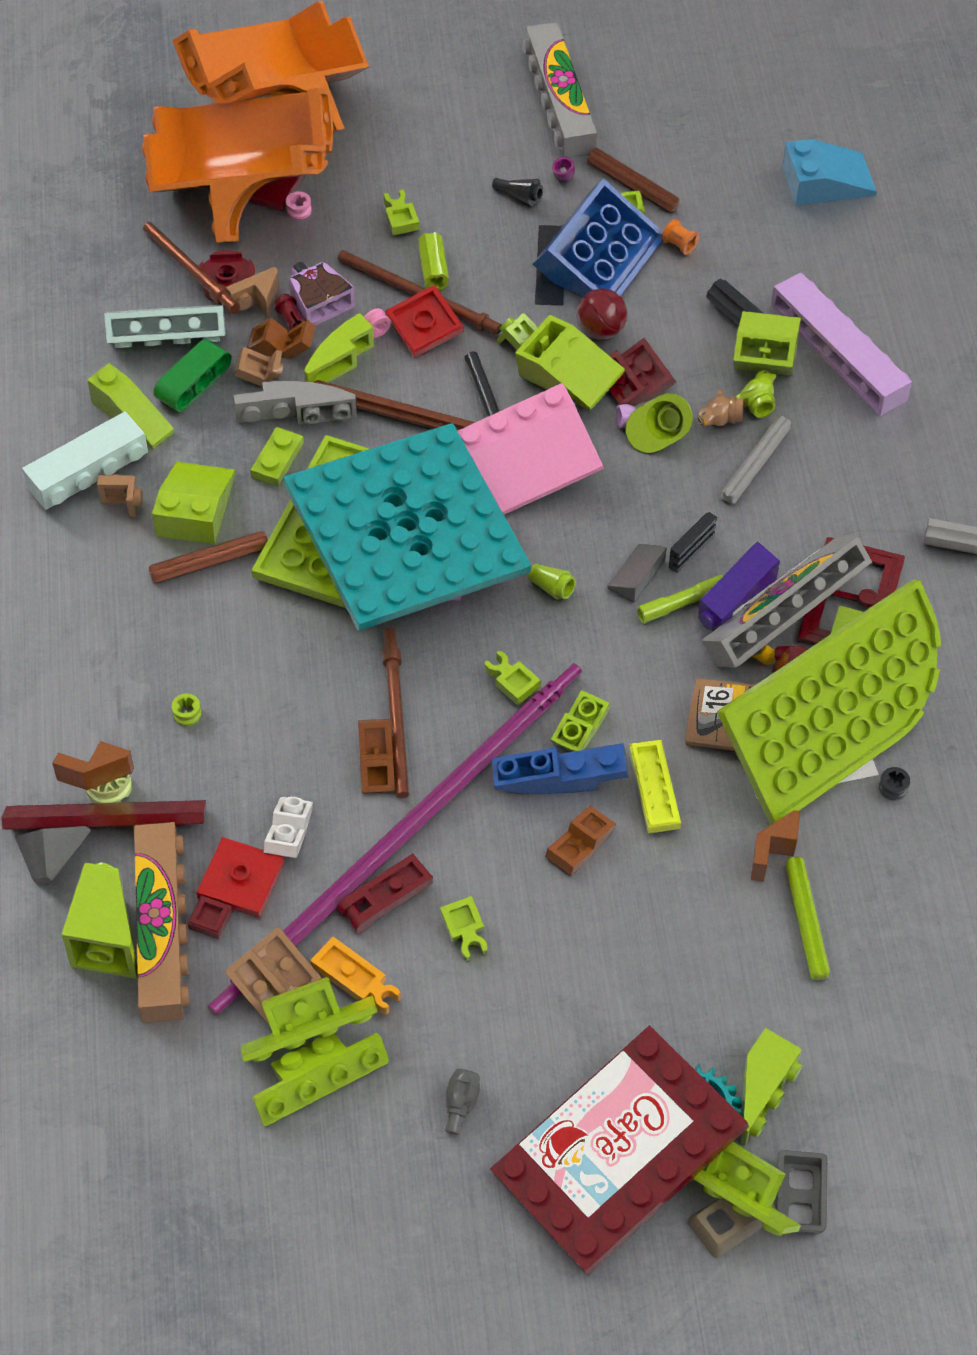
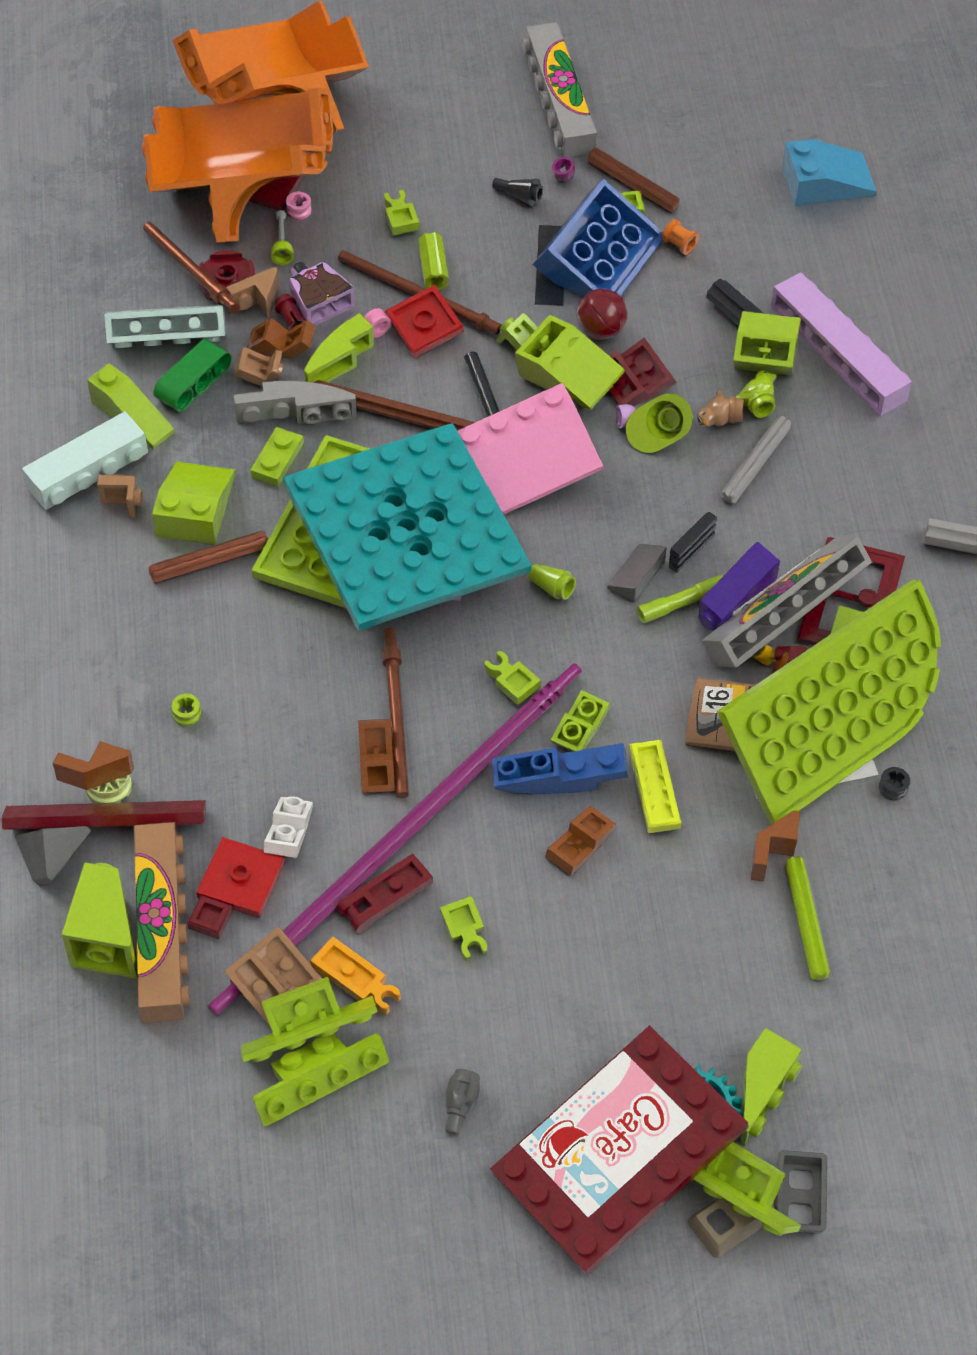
none -> lime hinge [271,210,294,265]

